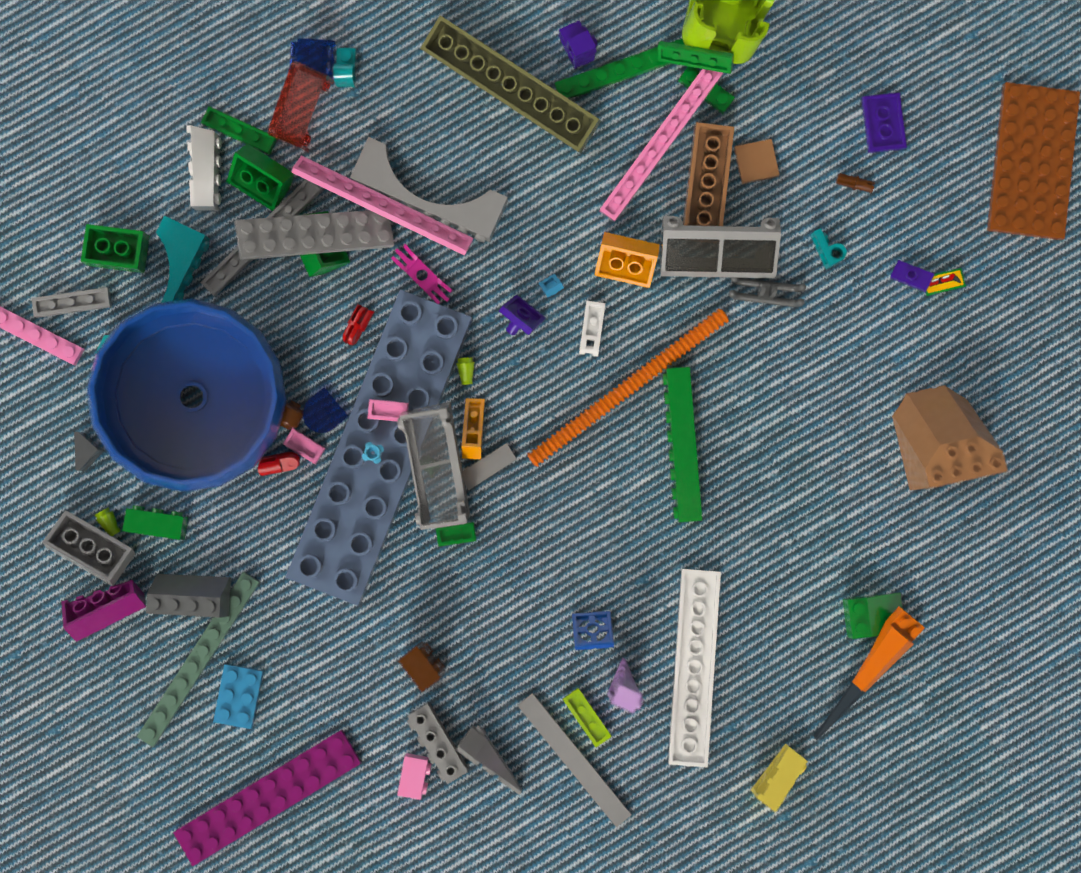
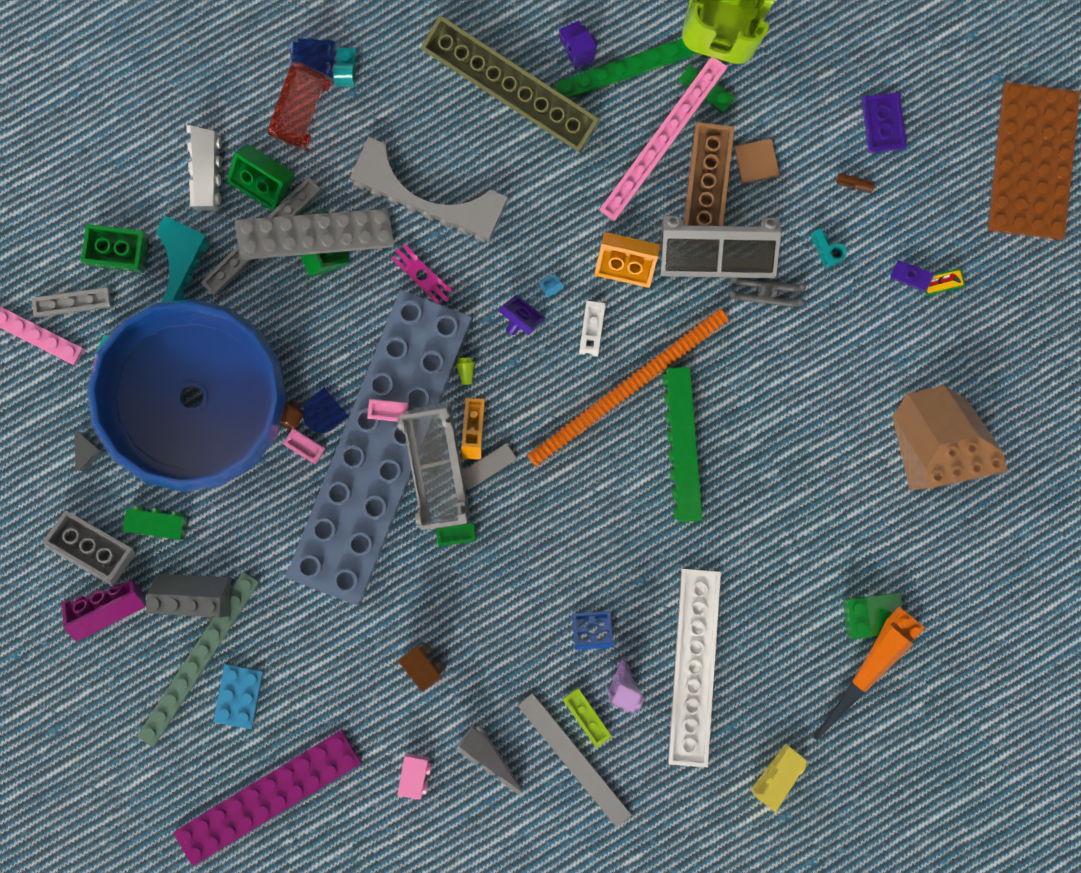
lime cone [95,507,120,537] -> none
green tile [201,106,278,155] -> none
red arm [258,452,300,476] -> none
bright pink plate [292,156,473,256] -> none
red arm [342,304,374,345] -> none
medium azure plate [362,442,384,464] -> none
light grey brick [407,702,469,784] -> none
green tile [658,41,734,74] -> none

